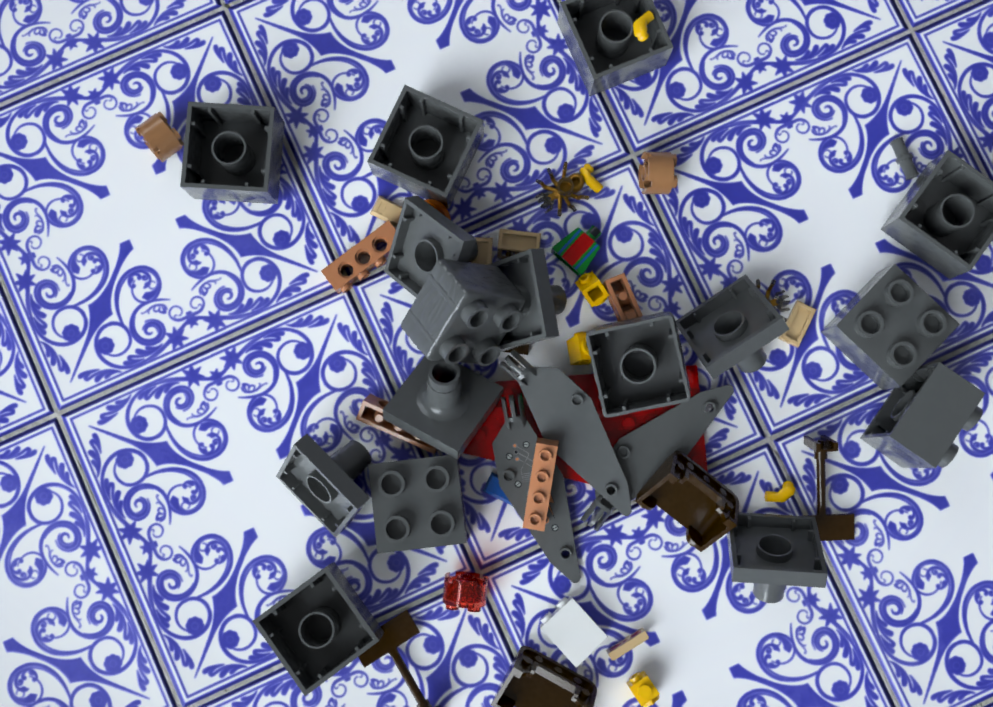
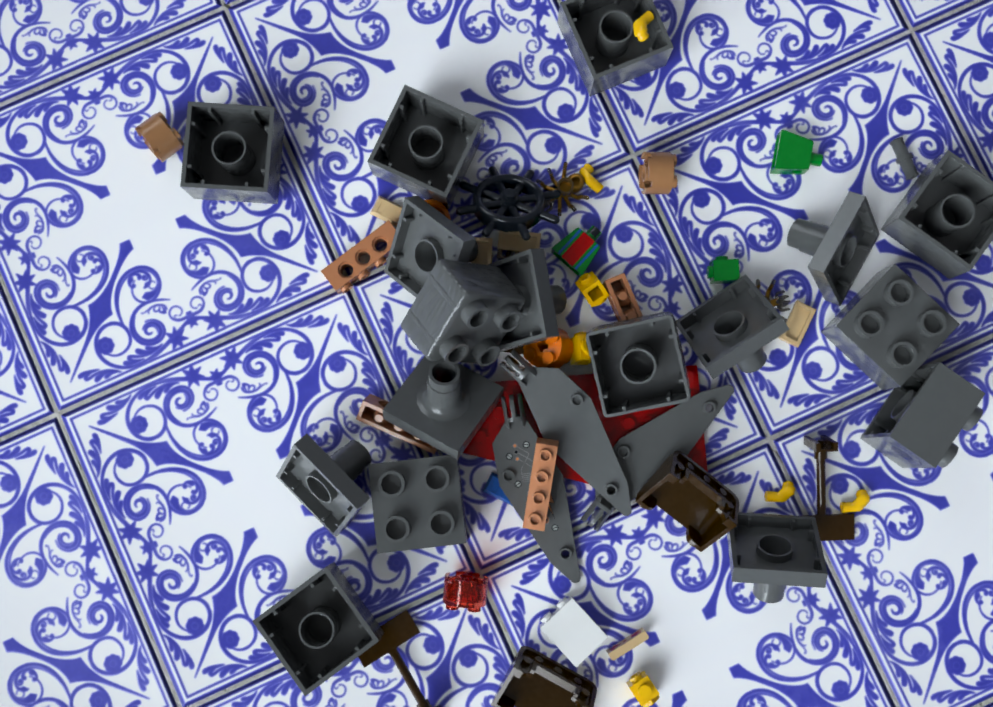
none -> black piece [456,166,561,241]
none -> orange brick [523,328,573,368]
none -> green brick [706,256,740,284]
none -> green torso [770,130,823,175]
none -> dark grey piece [787,191,880,306]
none -> yellow arm [840,489,870,513]

